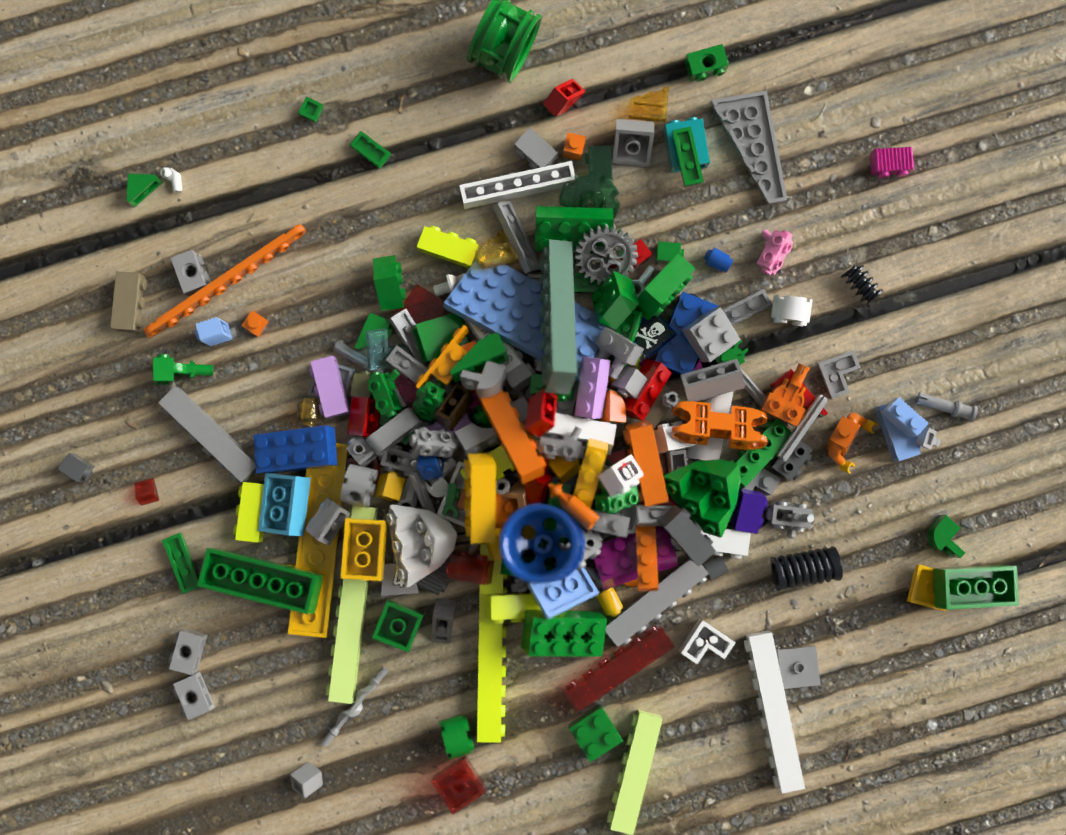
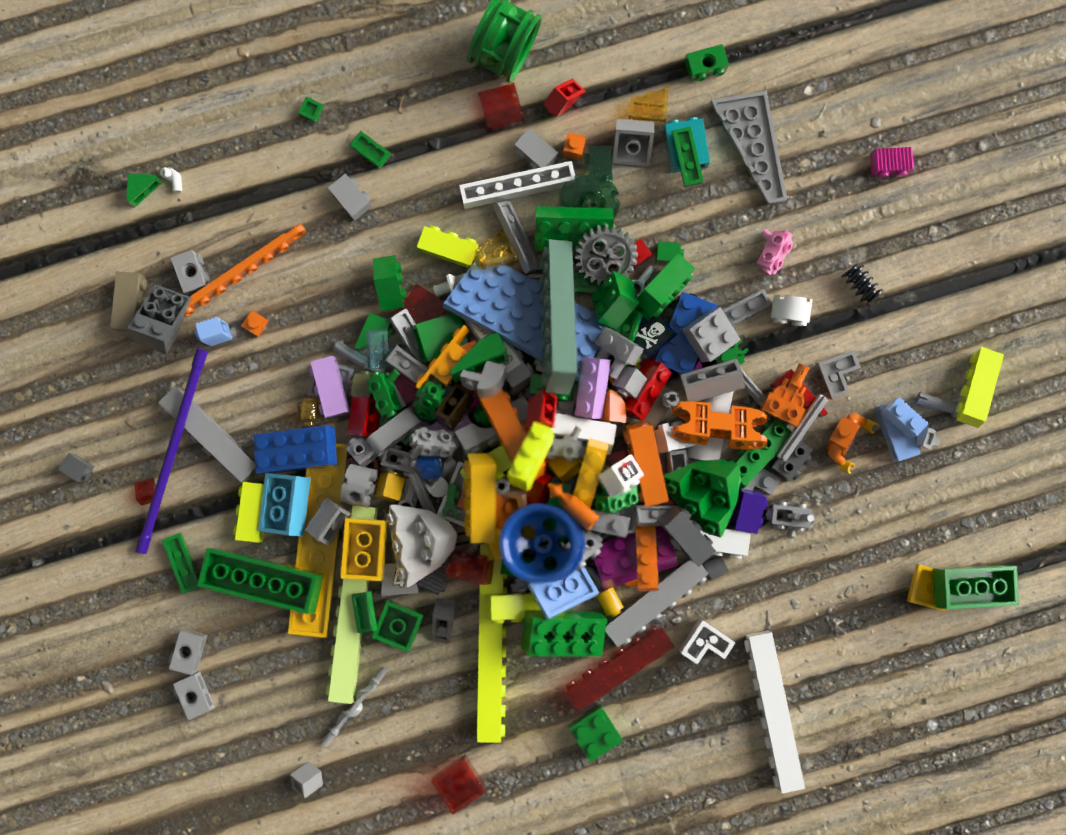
green brick [152,354,213,385] -> none
green brick [439,715,475,760] -> none
yellowish green brick [607,710,662,835] -> none
blue brick [703,247,733,273] -> none
black piece [770,546,843,591] -> none
light grey plate [776,645,820,689] -> none
green brick [928,515,966,558] -> none
none -> dark grey slope [127,284,191,354]
none -> dark purple piece [135,348,208,554]
none -> light grey brick [328,174,372,221]
none -> green plate [351,591,377,633]
none -> clear red plate [478,83,524,130]
none -> neon yellow brick [508,422,554,491]
none -> neon yellow brick [956,347,1004,428]

